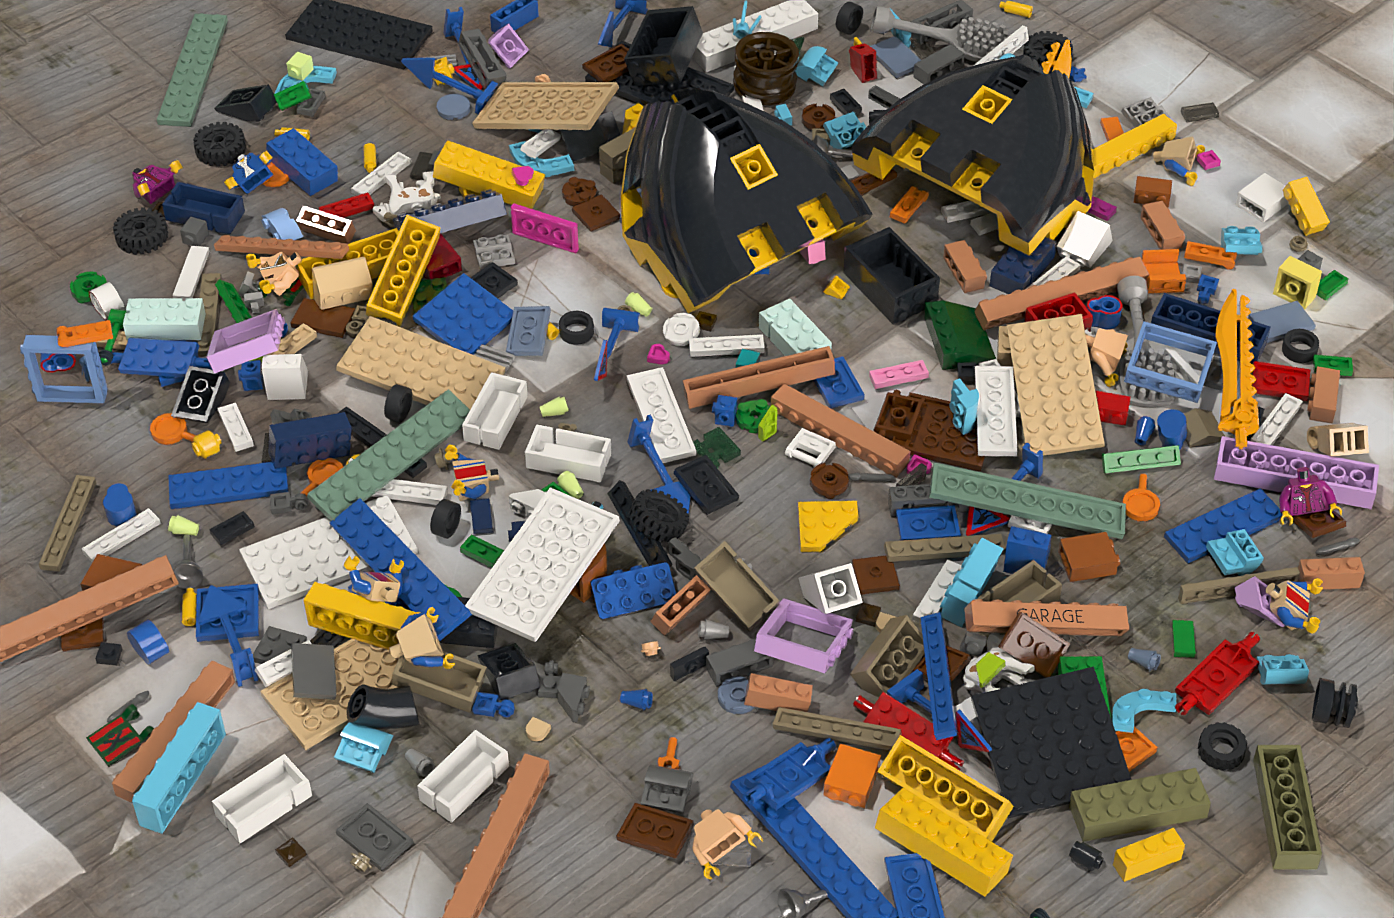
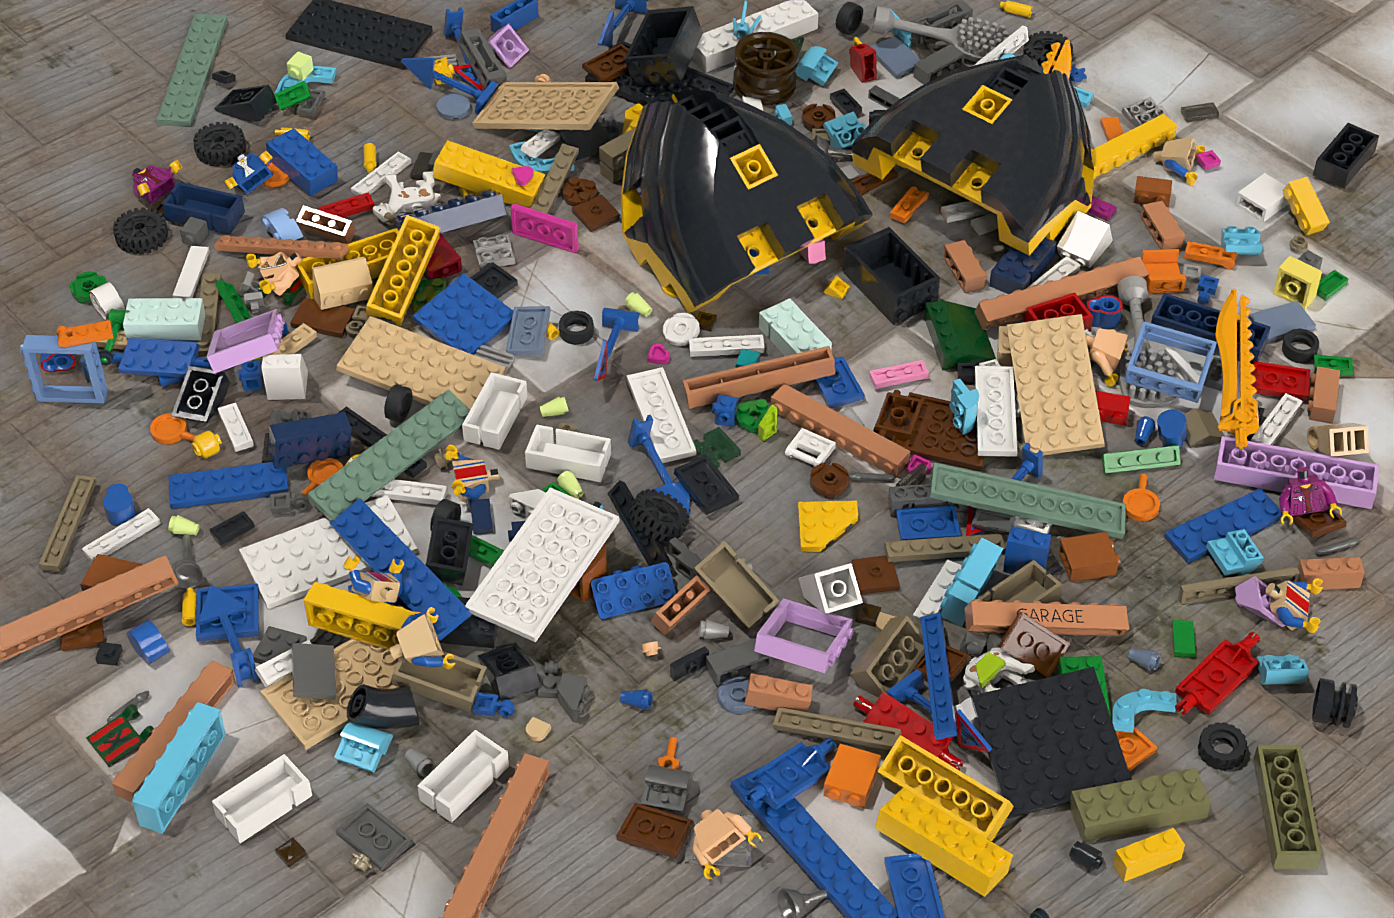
none -> black tile [212,70,236,84]
none -> black slope [425,516,474,586]
none -> dark tan plate [531,143,579,214]
none -> dark grey tile [972,508,1016,535]
none -> black brick [1313,123,1379,189]

